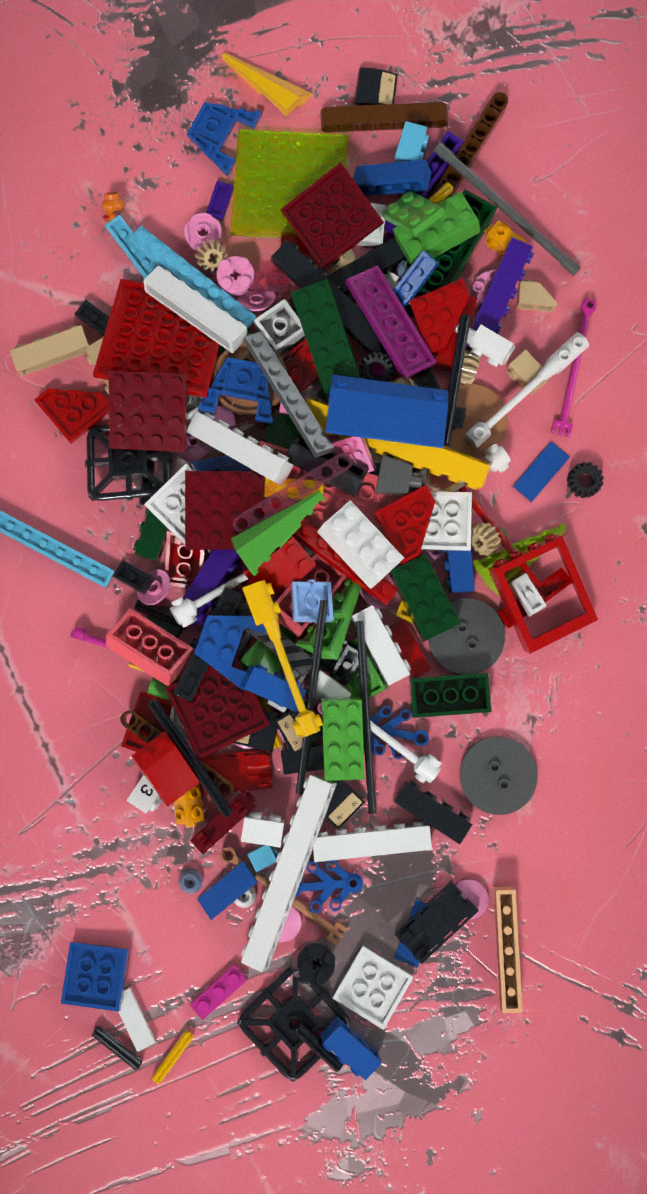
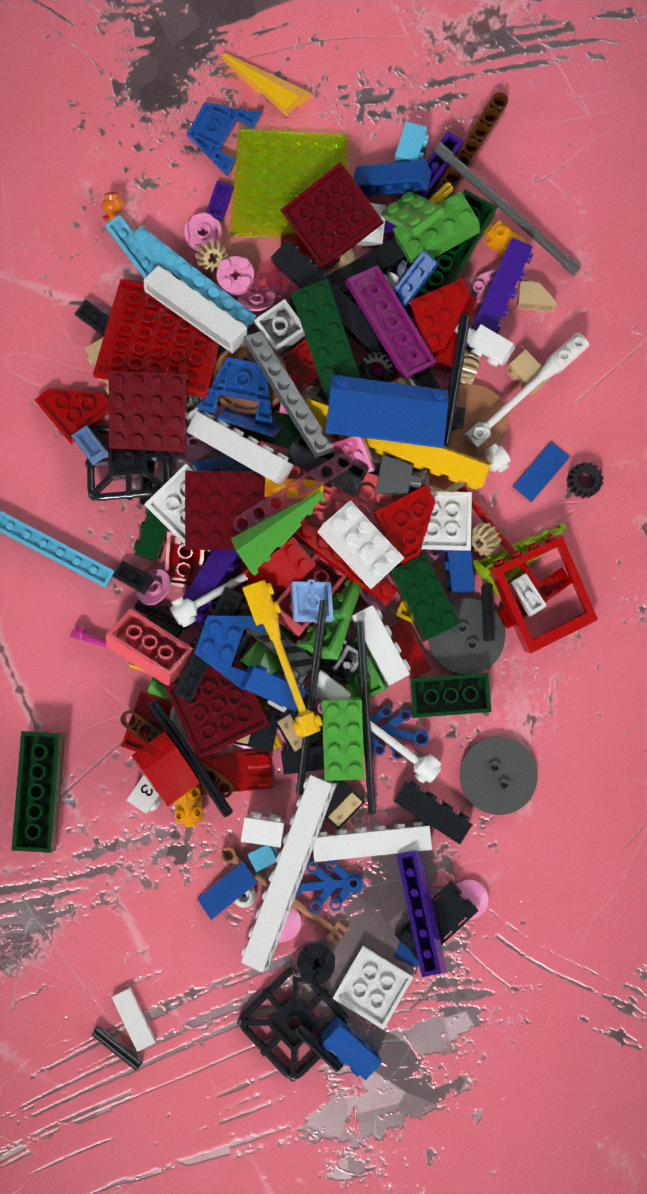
tan brick [10,325,90,376] -> none
blue plate [60,942,129,1012] -> none
yellow axle [152,1030,194,1084] -> none
sand blue plate [178,869,203,894] -> none
dark red brick [190,791,257,855] -> none
dark pink plate [190,964,248,1020] -> none
reddish brown beam [320,102,448,133] -> none
black slope [354,67,398,105] -> none
light nougat brick [493,886,522,1013] -> none
dark pink hinge [551,298,597,438] -> none
none -> dark green brick [11,731,65,853]
none -> medium blue tile [71,425,109,465]
none -> blue piece [217,408,282,438]
none -> dark purple brick [397,851,447,977]
none -> black axle [481,584,495,641]

